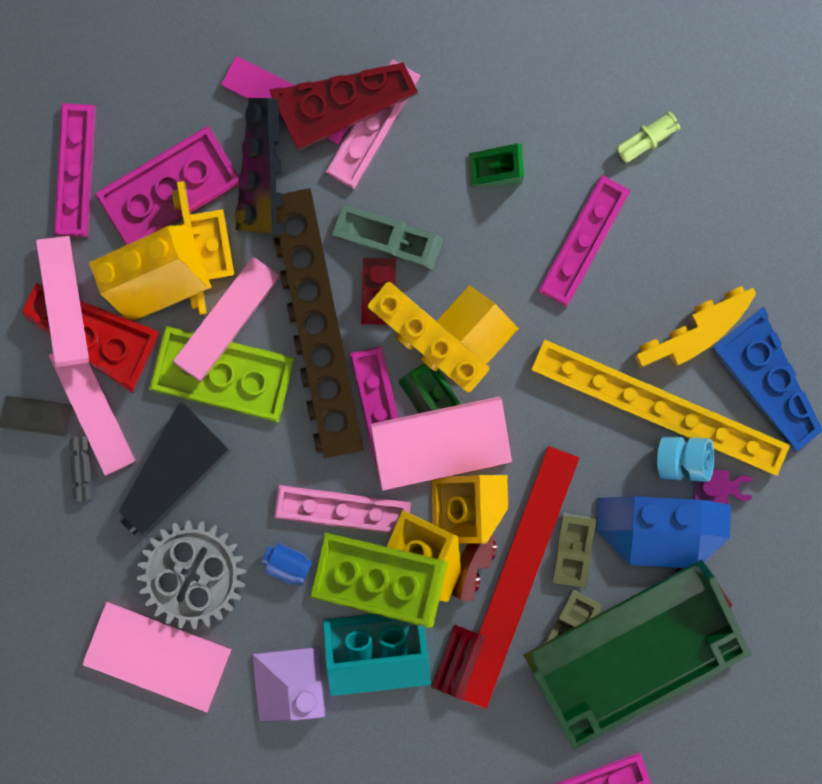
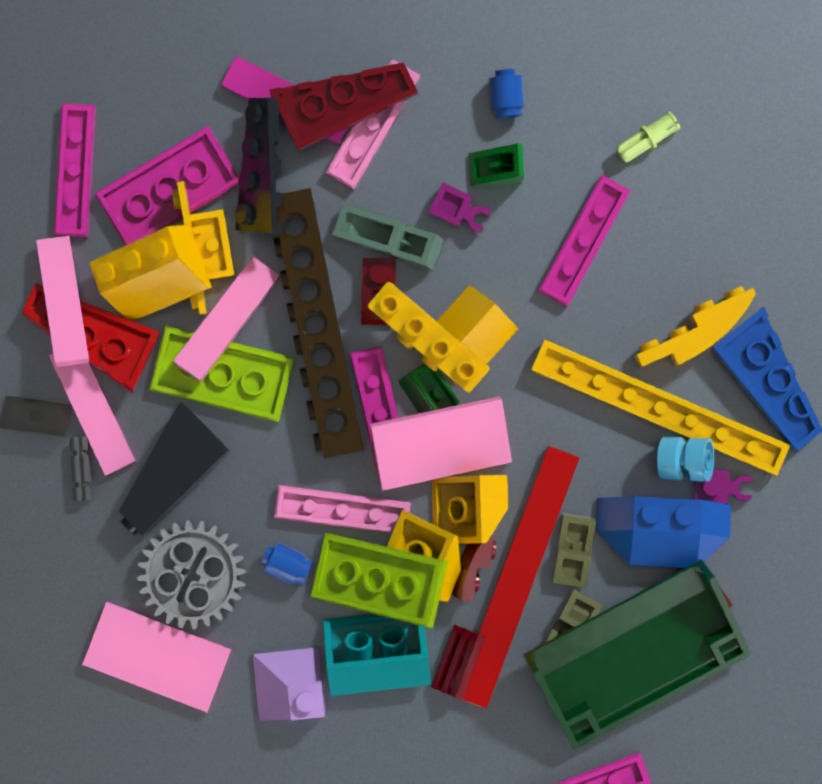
none -> magenta plate [428,183,491,233]
none -> blue brick [489,69,525,118]

